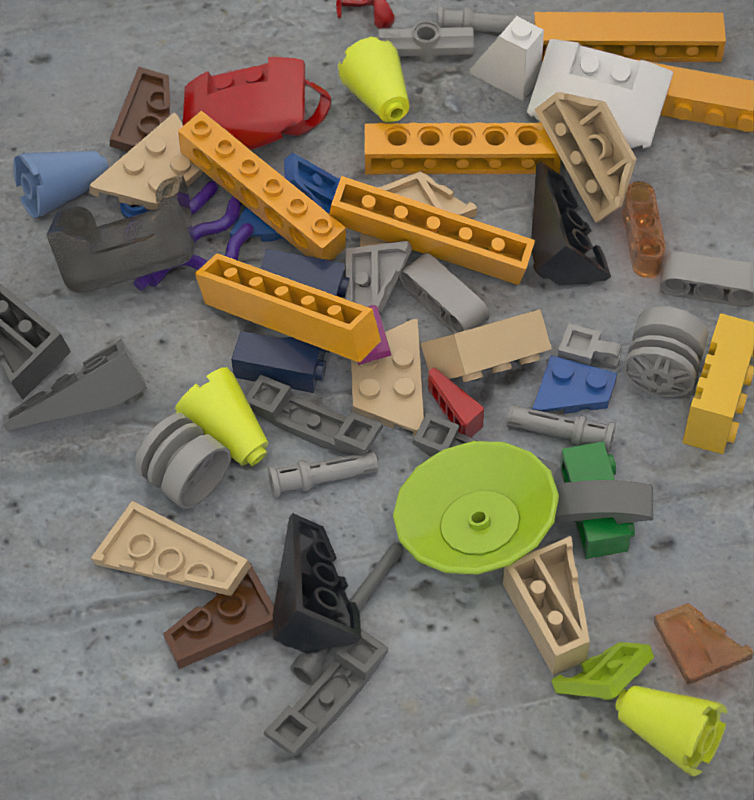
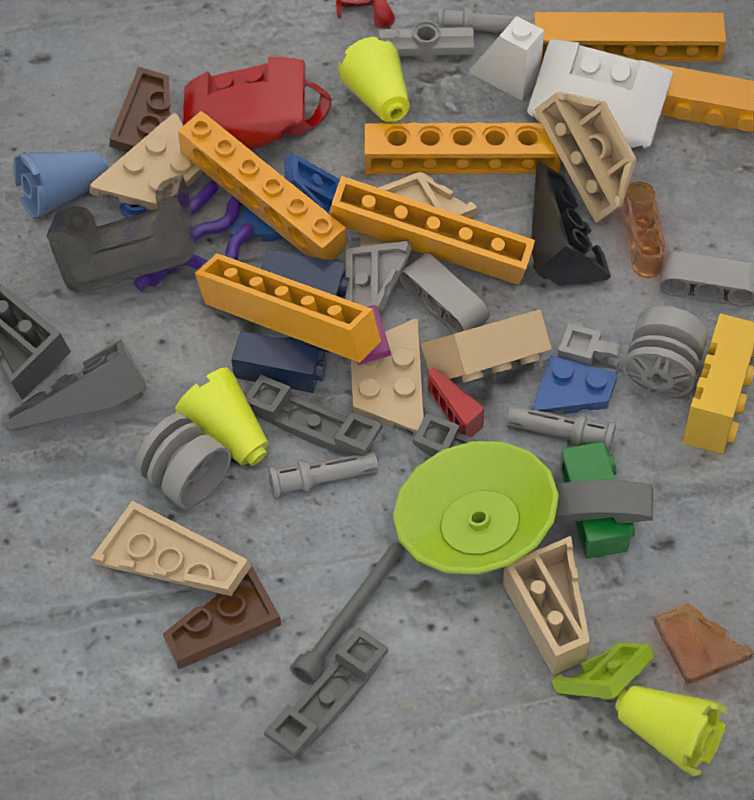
black wedge [272,513,362,653] -> none

